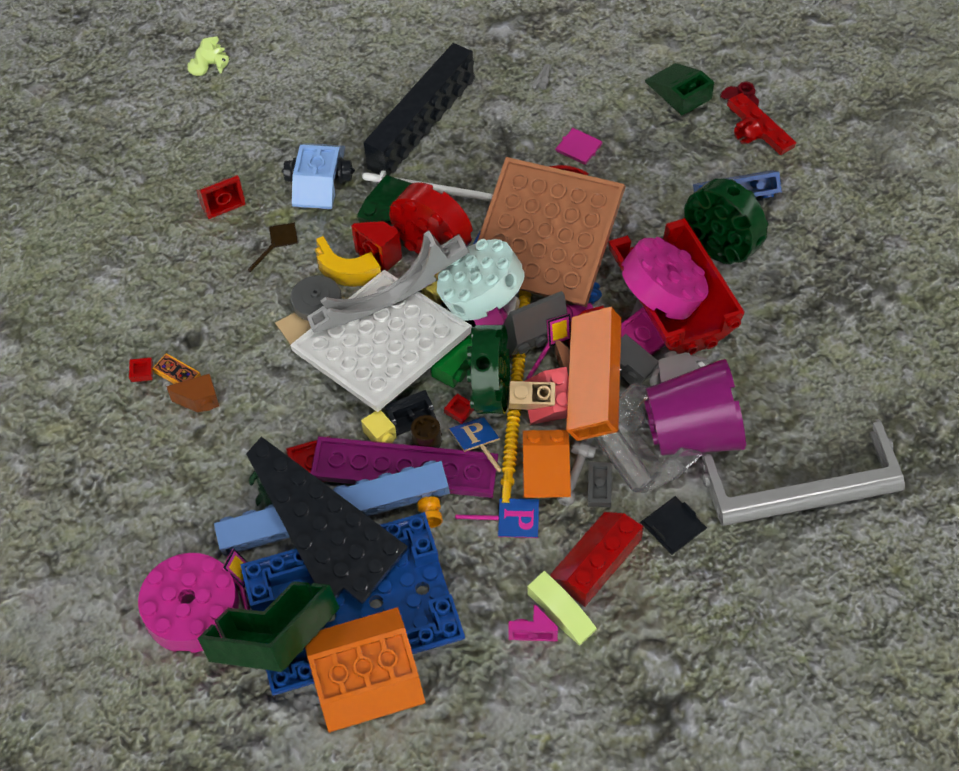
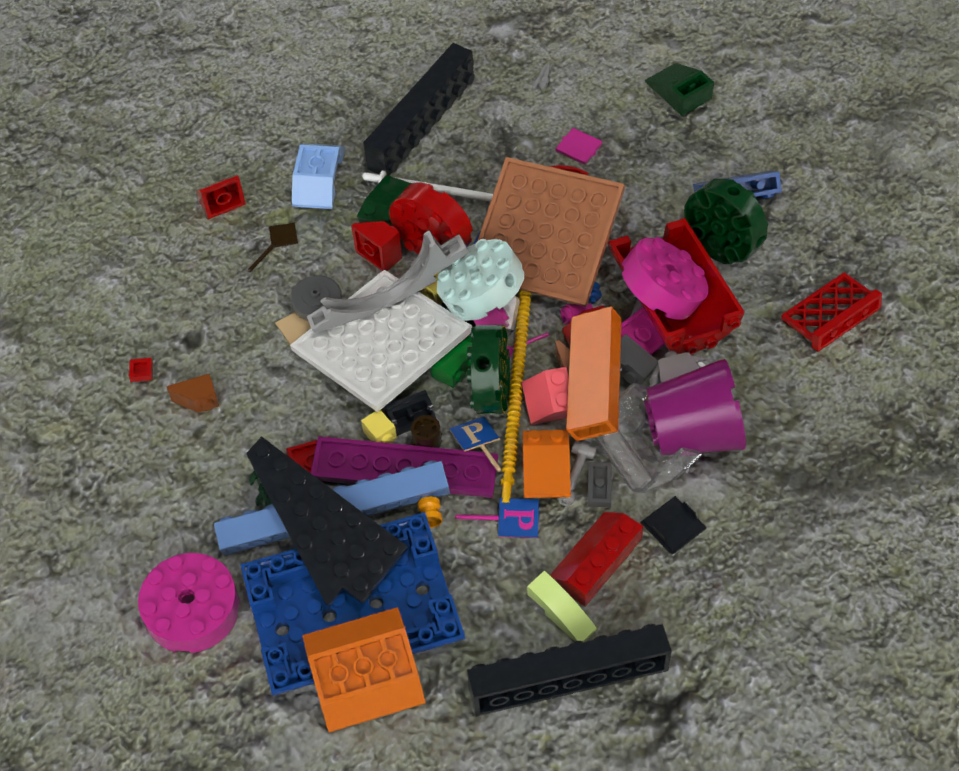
tile [152,353,201,384] -> none
yellowish green animal [187,37,229,76] -> none
dark green piece [198,581,340,672] -> none
piece [222,548,250,610] -> none
black piece [282,157,355,184] -> none
yellow arch [315,236,381,287] -> none
red plate [444,393,474,424] -> none
dark grey slope [503,291,568,356] -> none
tan slope [508,381,555,410] -> none
dark pink slope [508,605,558,642] -> none
piece [526,313,571,379] -> none
light grey piece [700,419,905,526] -> none
dark red plate [720,81,759,113] -> none
red plate [727,92,797,155] -> none
none -> black brick [467,624,672,717]
none -> red fence [781,272,882,352]

